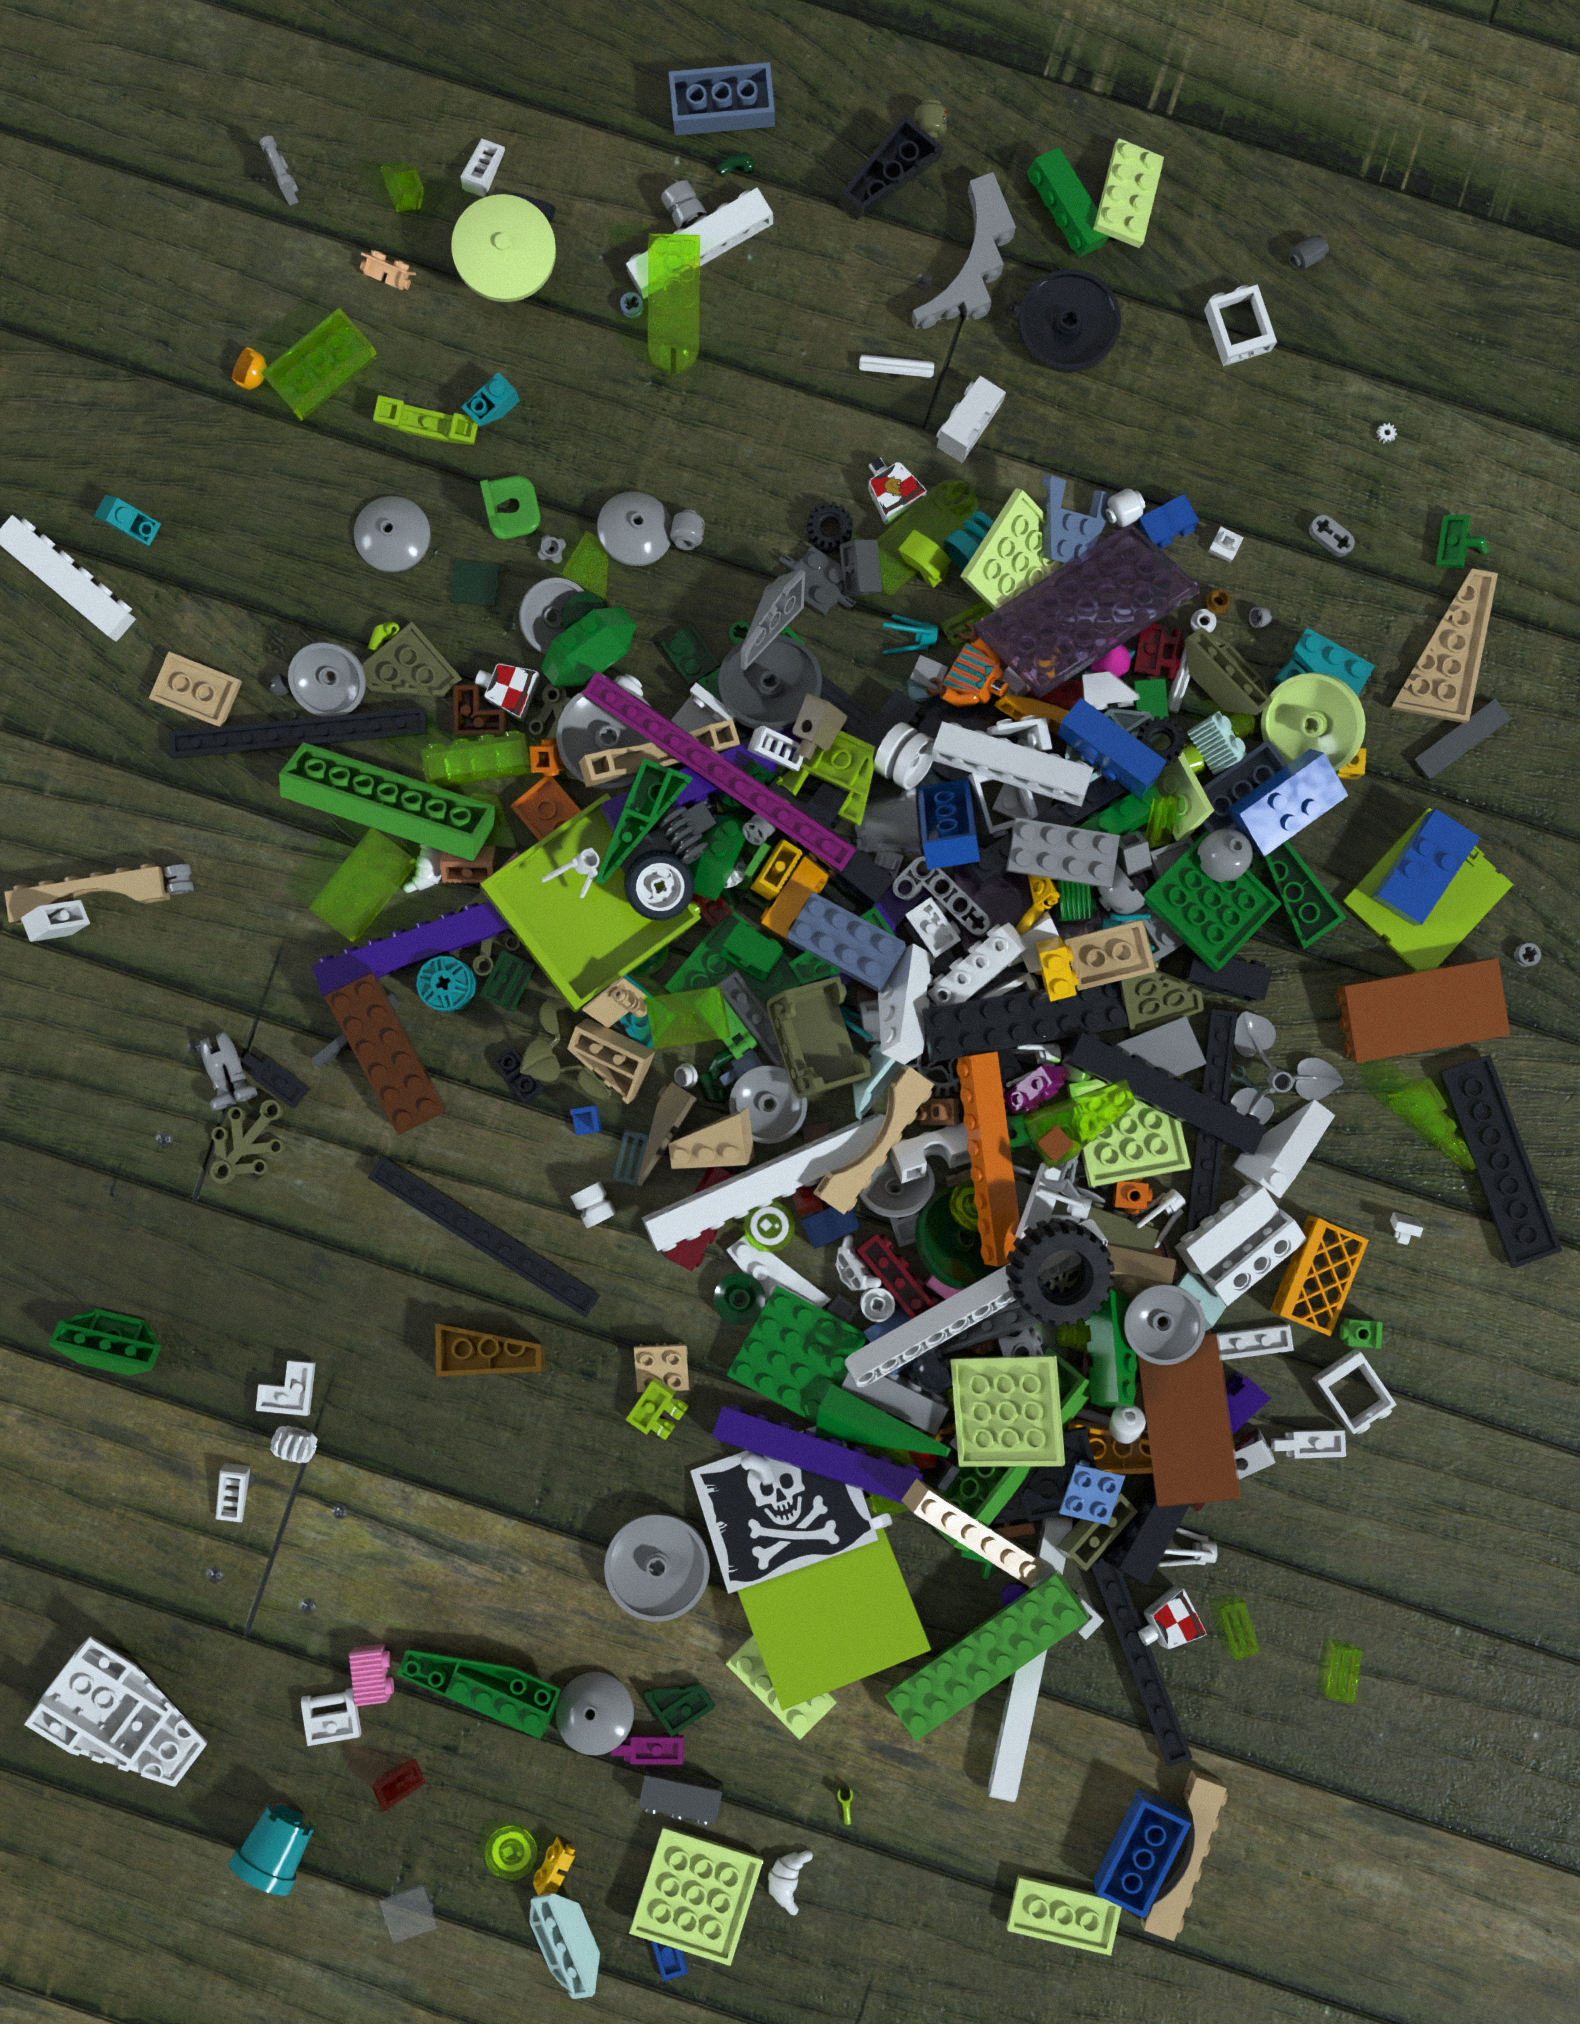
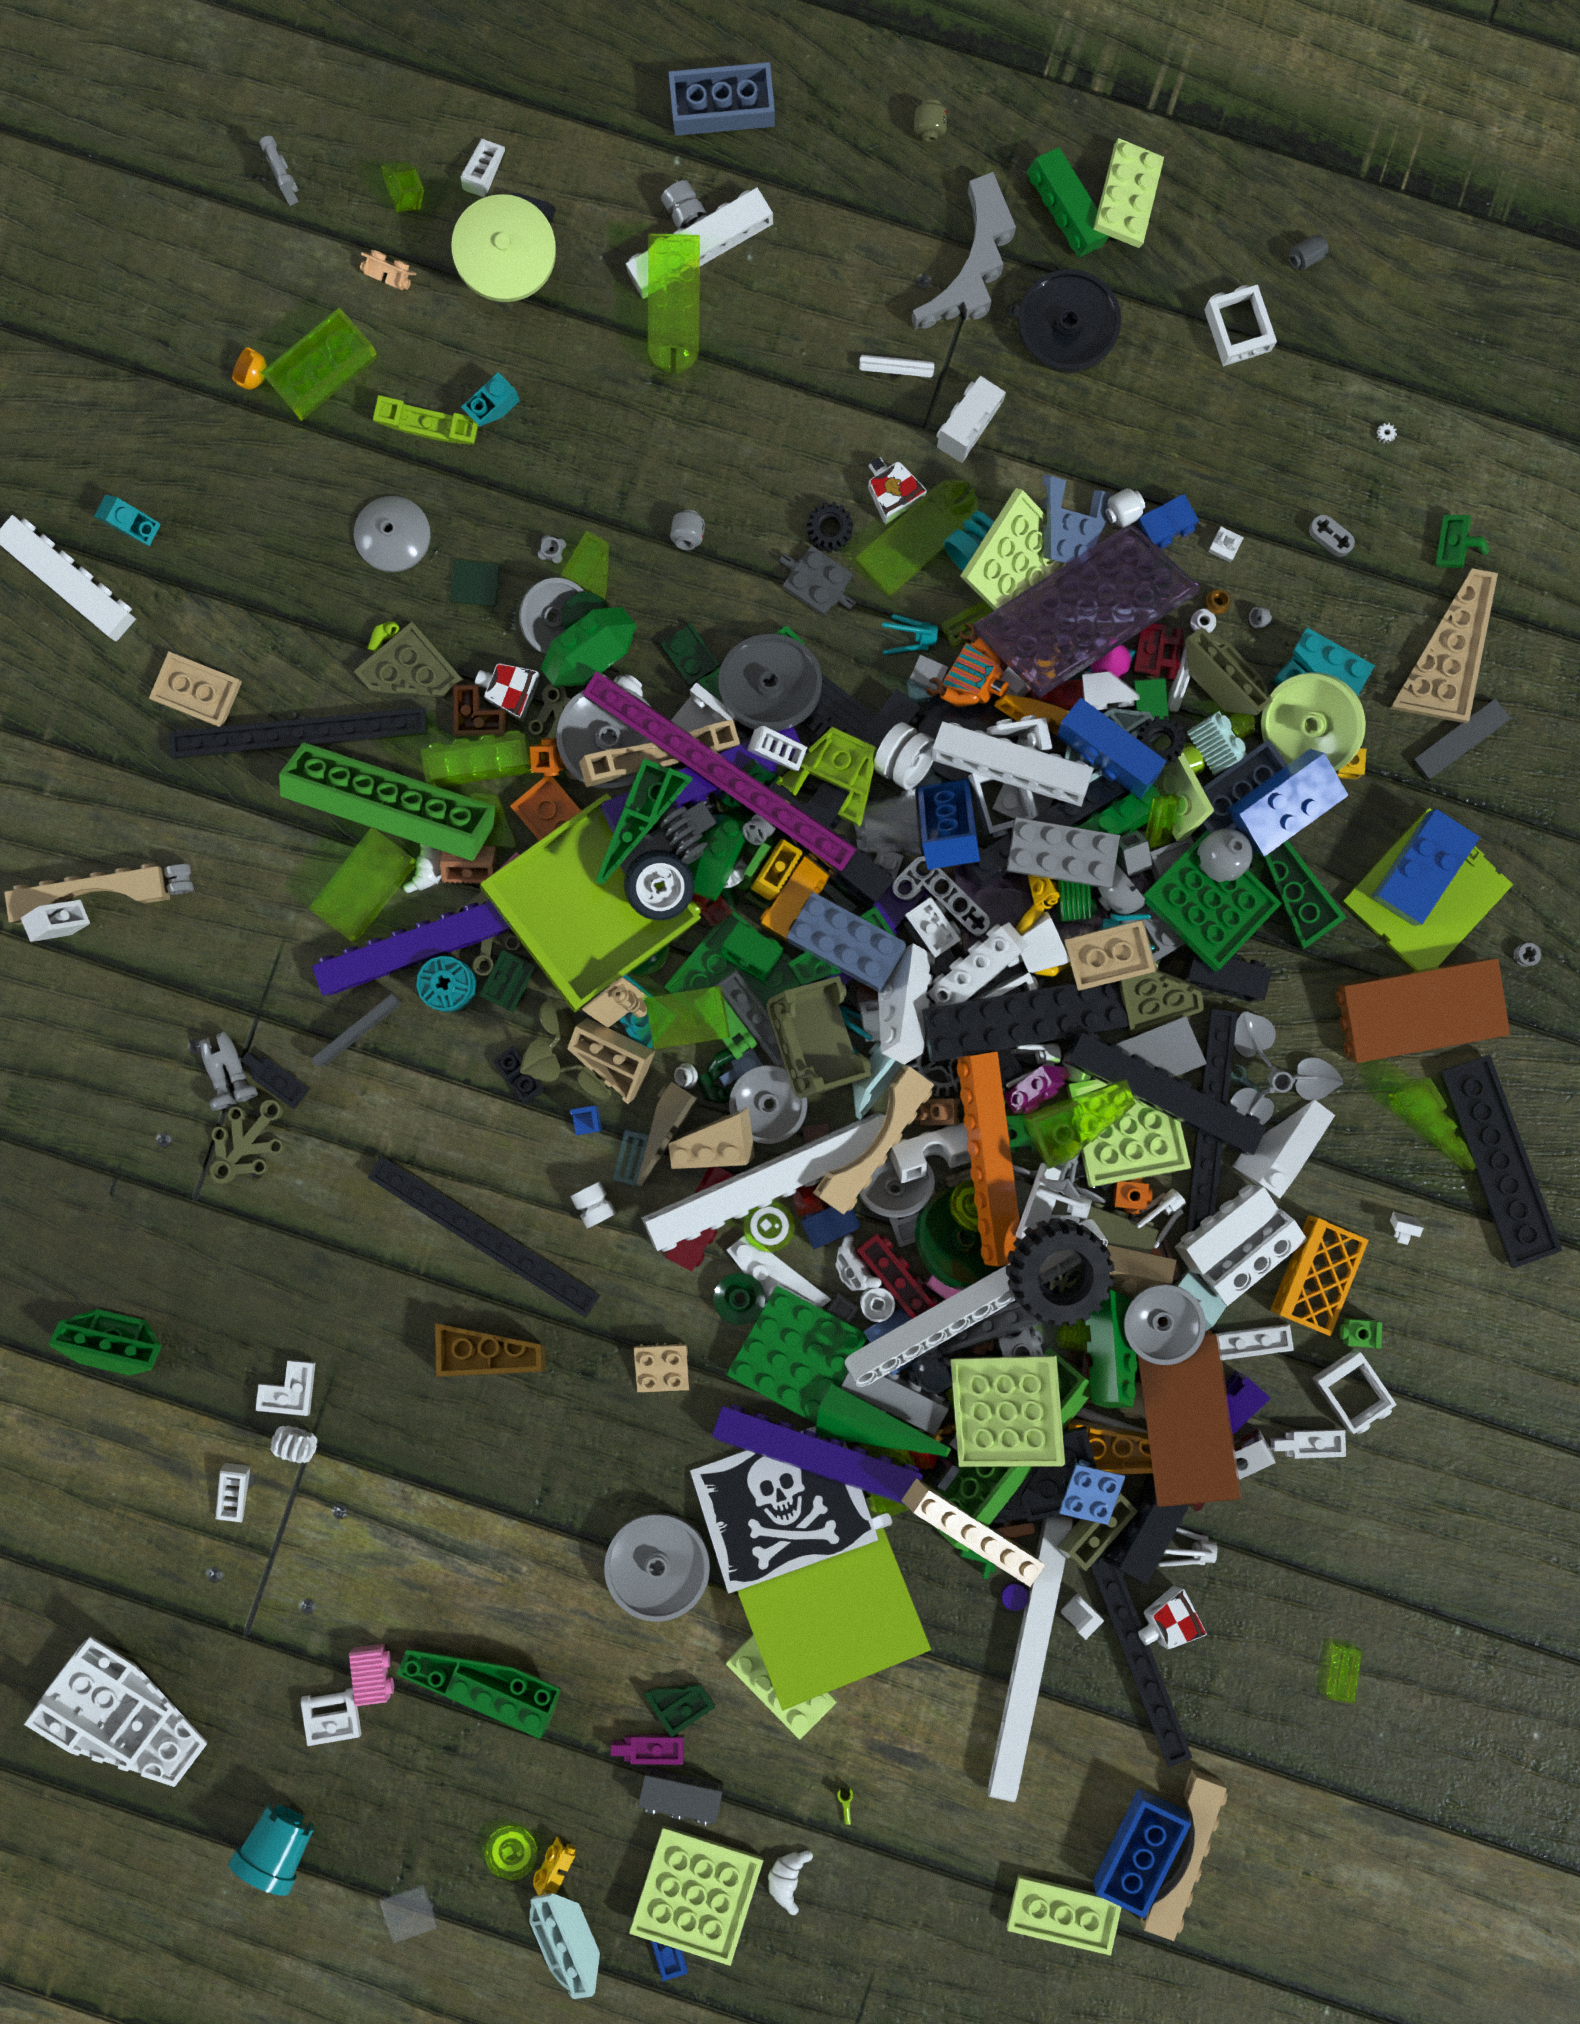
dark grey hinge [269,673,291,696] -> none
light grey dish [288,641,366,717] -> none
reddish brown brick [324,970,446,1135] -> none
clear red slope [372,1759,426,1812] -> none
bright green piece [480,475,541,539] -> none
white plant [541,848,600,898] -> none
light grey dish [556,1672,634,1755] -> none
light grey dish [597,491,672,566] -> none
bush [620,292,644,319] -> none
lime plate [626,1377,689,1440] -> none
dark green arm [715,152,754,178] -> none
green bush [729,621,750,645] -> none
light grey wedge [741,569,805,670] -> none
white arm [741,1452,776,1486] -> none
dark tan torso [793,693,848,760] -> none
black wedge [838,115,944,220] -> none
dark grey hinge [839,540,882,596] -> none
bright green brick [885,1569,1090,1741] -> none
lime brick [898,530,951,588] -> none
yellow brick [1035,936,1079,1002] -> none
dark orange tile [1036,1124,1074,1162] -> none
white head [1109,1405,1146,1444] -> none
clear neon green tile [1218,1600,1260,1660] -> none

